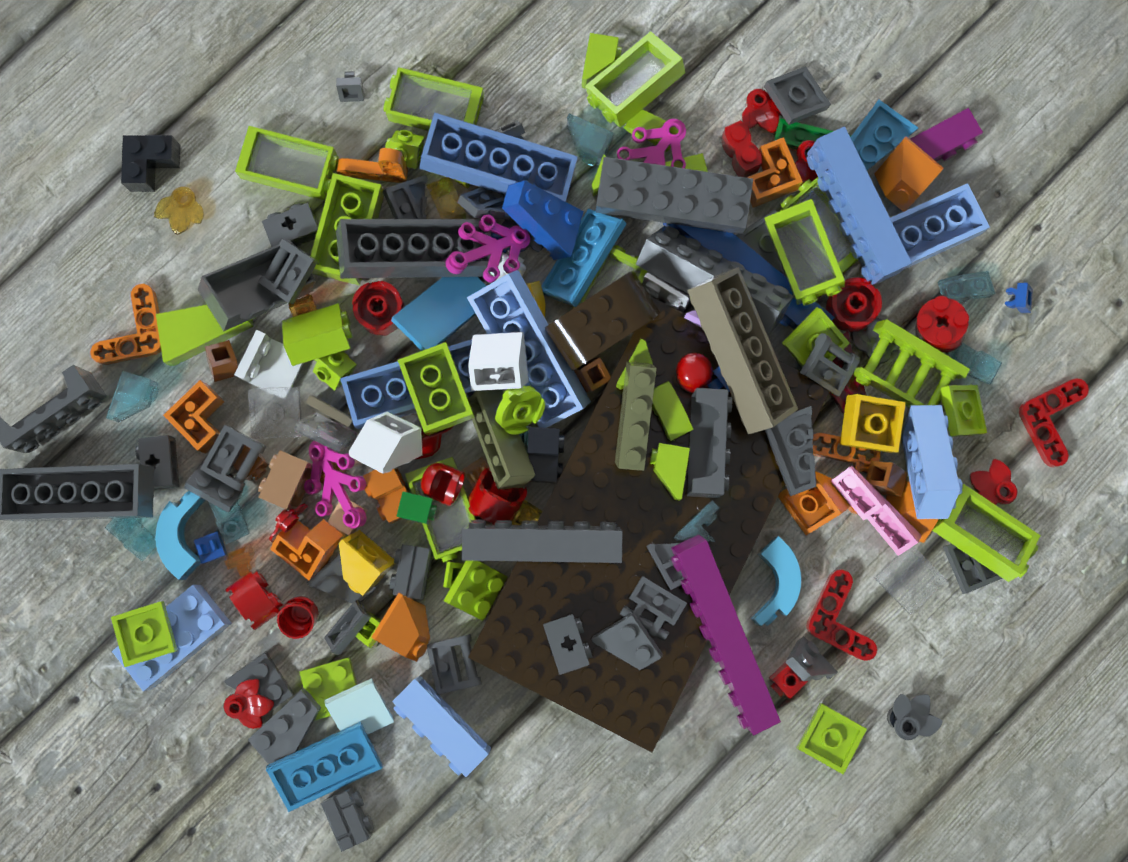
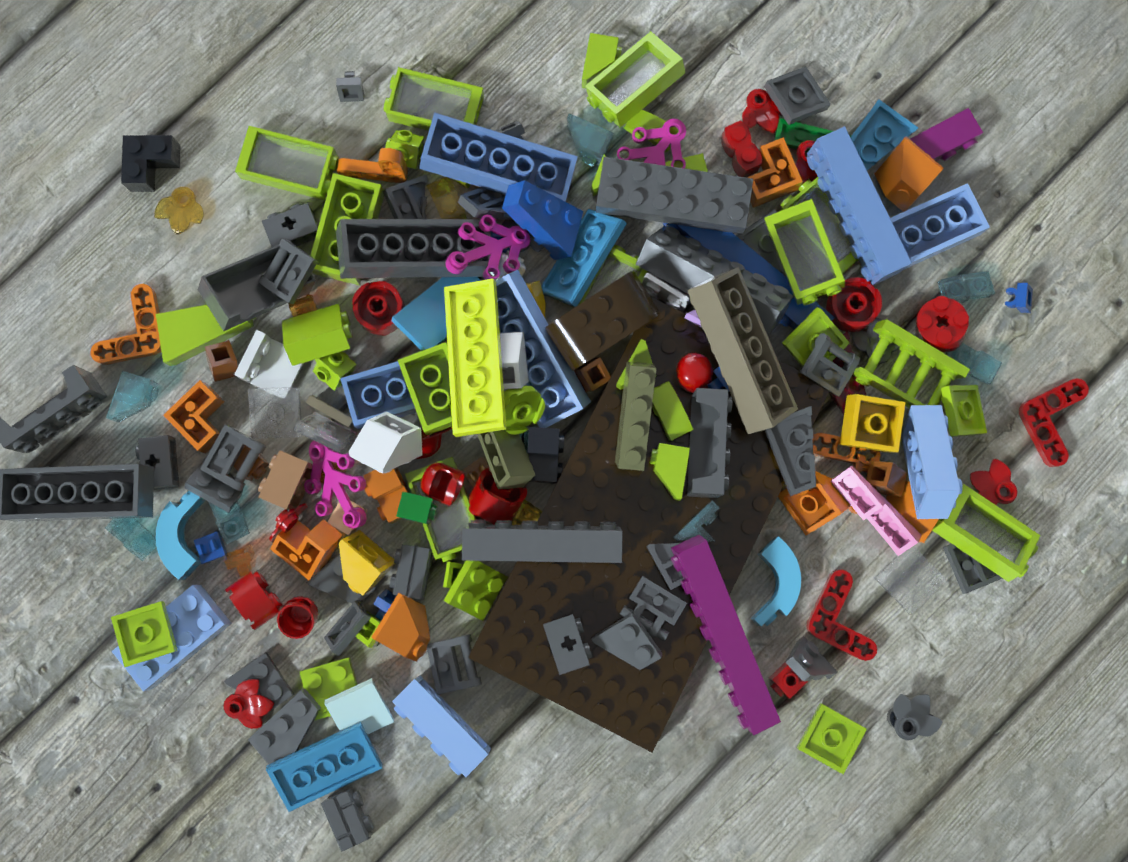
none -> blue tile [374,589,397,621]
none -> neon yellow plate [444,279,507,437]

